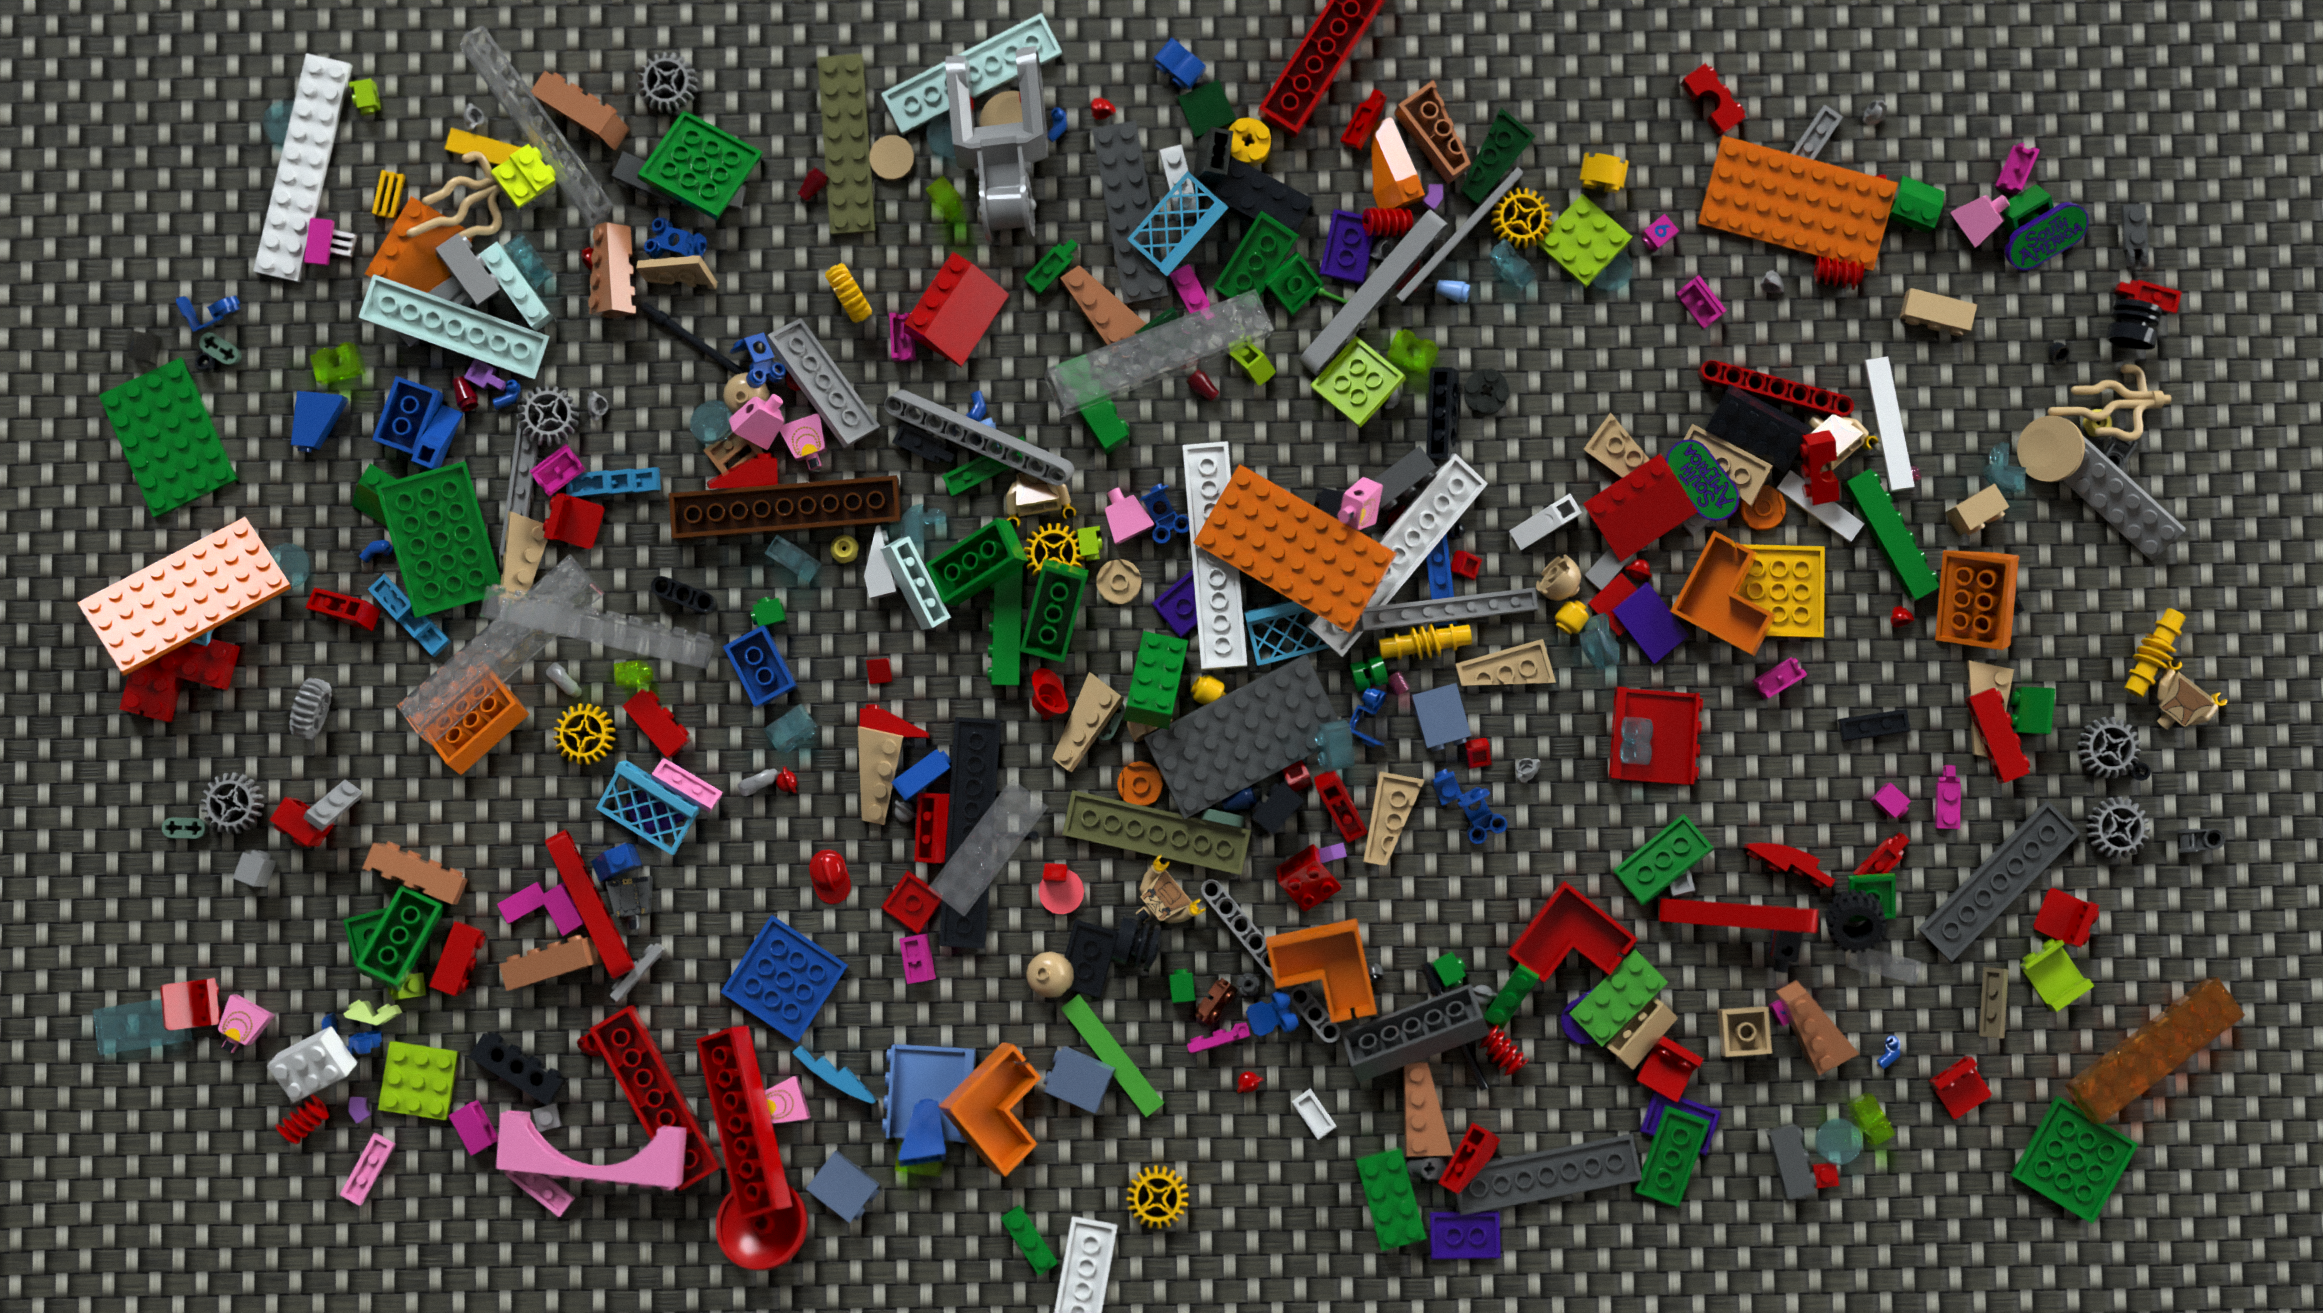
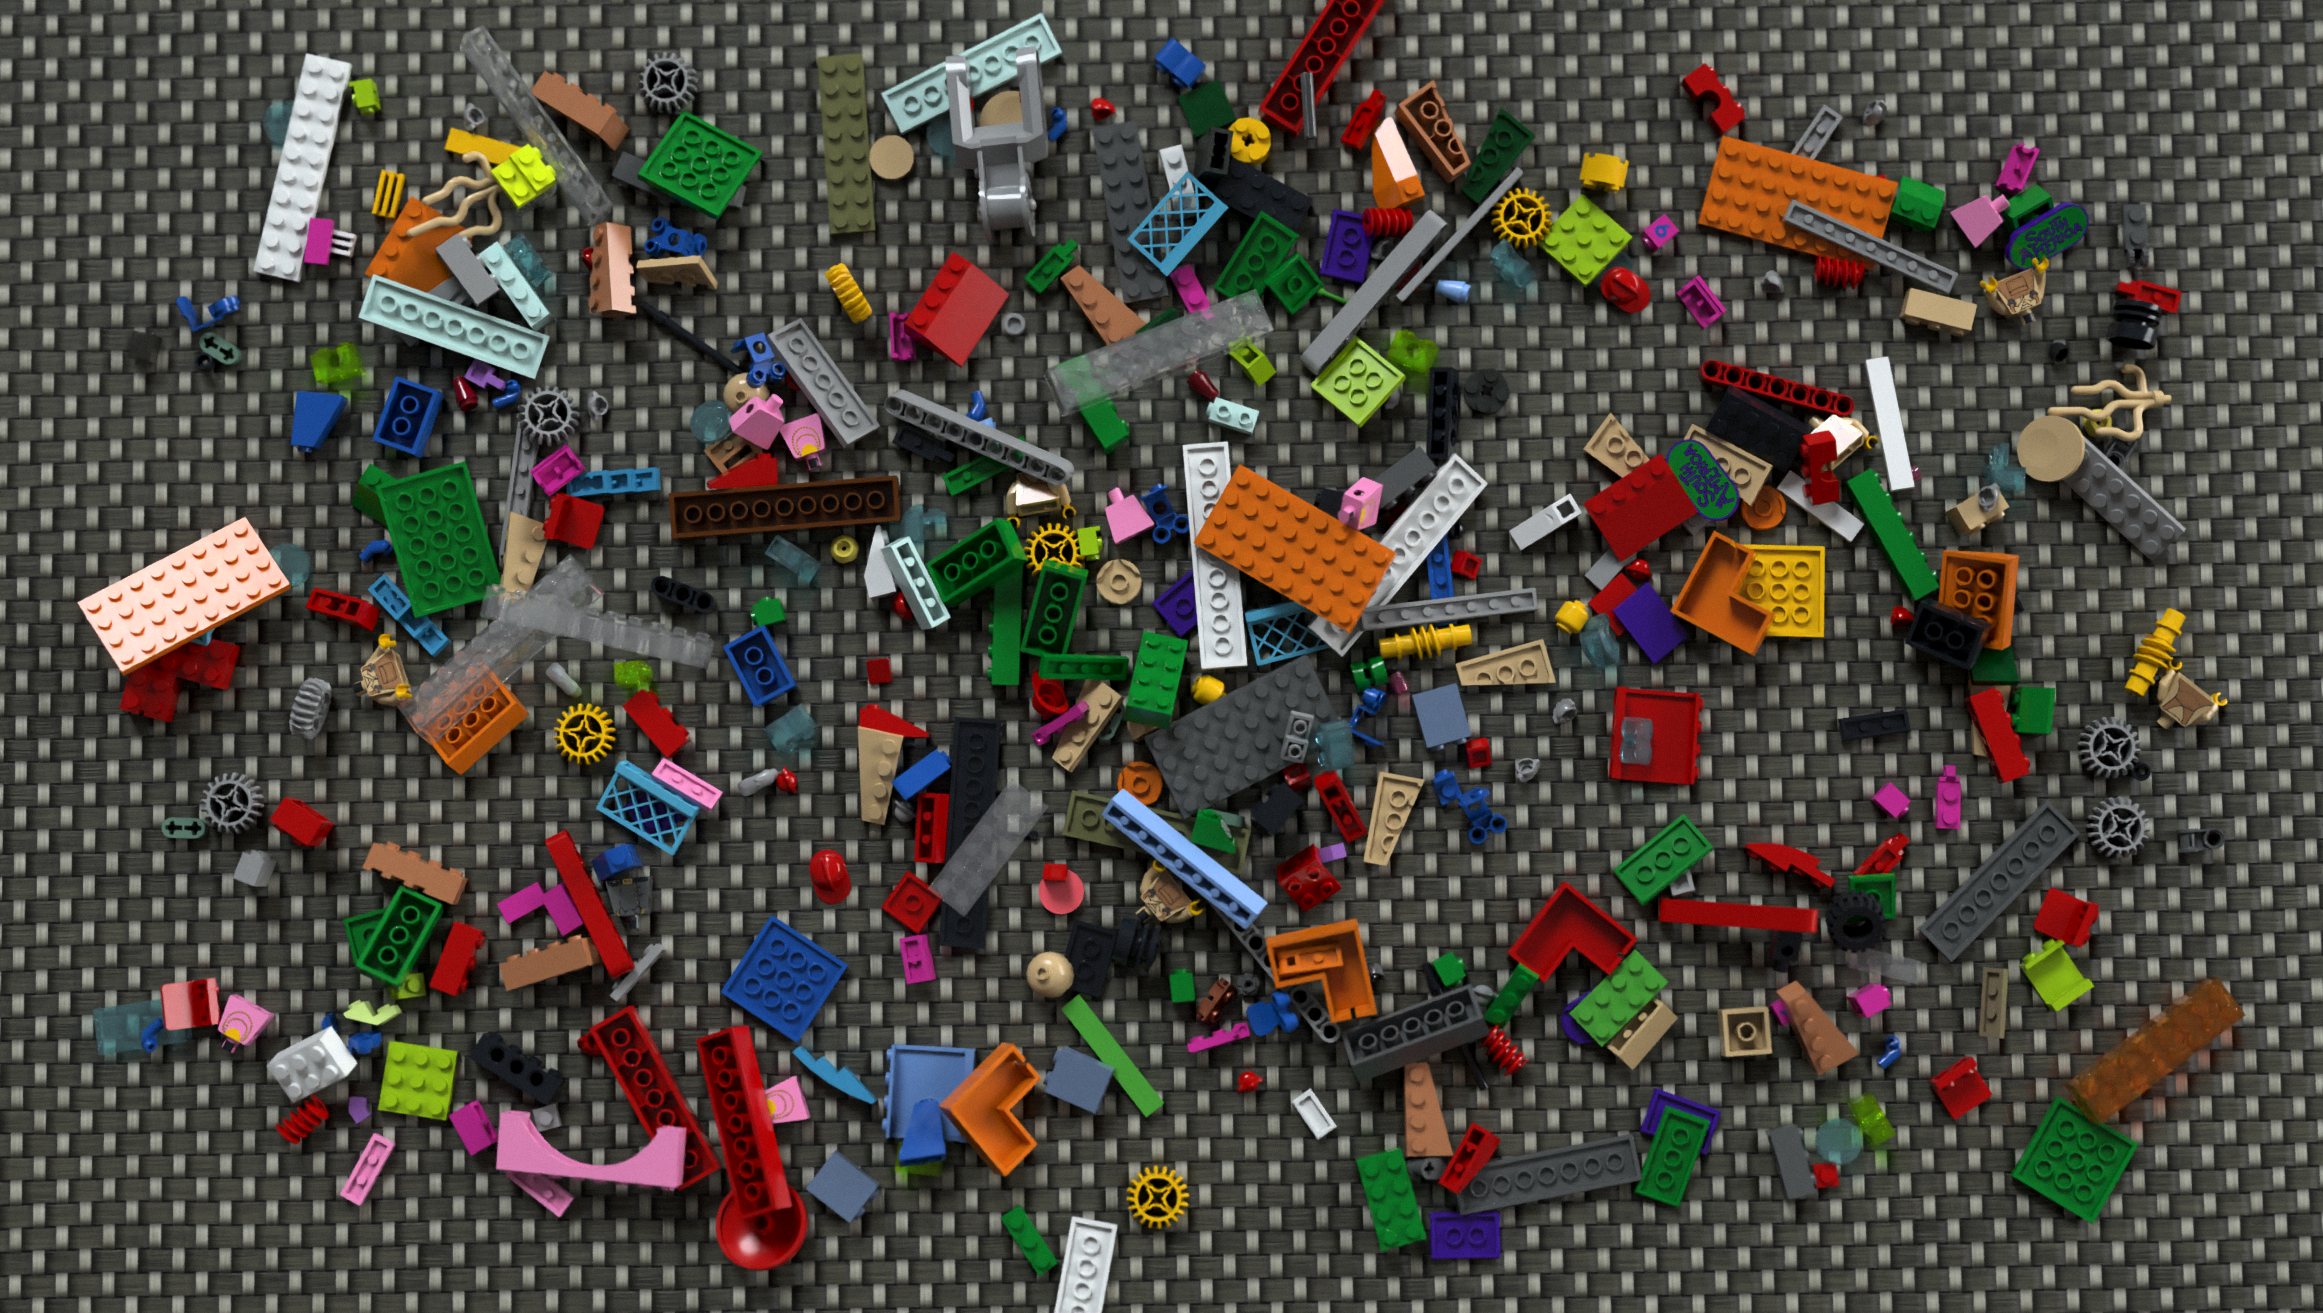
green plate [99,357,238,518] -> none
light grey plate [303,780,363,831] -> none
blue slope [411,405,464,471] -> none
dark red cone [797,167,829,201] -> none
clear neon green brick [925,175,963,219] -> none
dark blue cone [1222,787,1257,812] -> none
medium lavender piece [1422,184,1443,212] -> none
tan cylinder [1536,554,1581,601] -> none
red bracket [1636,1036,1703,1103] -> none
dark pink hinge [1752,657,1807,700] -> none
none -> blue arm [141,1018,164,1053]
none -> torso [353,634,412,706]
none -> red piece [892,591,913,620]
none -> light grey tile [1003,313,1026,337]
none -> dark pink hinge [1031,700,1089,746]
none -> green plate [1038,654,1129,680]
none -> light blue brick [1101,789,1267,930]
none -> green slope [1190,809,1237,854]
none -> light aqua brick [1206,397,1259,436]
none -> orange plate [1275,943,1343,977]
none -> light grey slope [1280,710,1314,763]
none -> dark grey axle [1300,72,1317,140]
none -> light grey piece [1552,699,1577,724]
none -> red piece [1601,267,1650,313]
none -> light grey tile [1782,199,1958,295]
none -> dark pink brick [1846,983,1892,1018]
none -> black brick [1905,597,1992,670]
none -> dark green tile [1969,645,2019,686]
none -> light grey piece [1977,483,2000,512]
none -> torso [1979,256,2049,326]

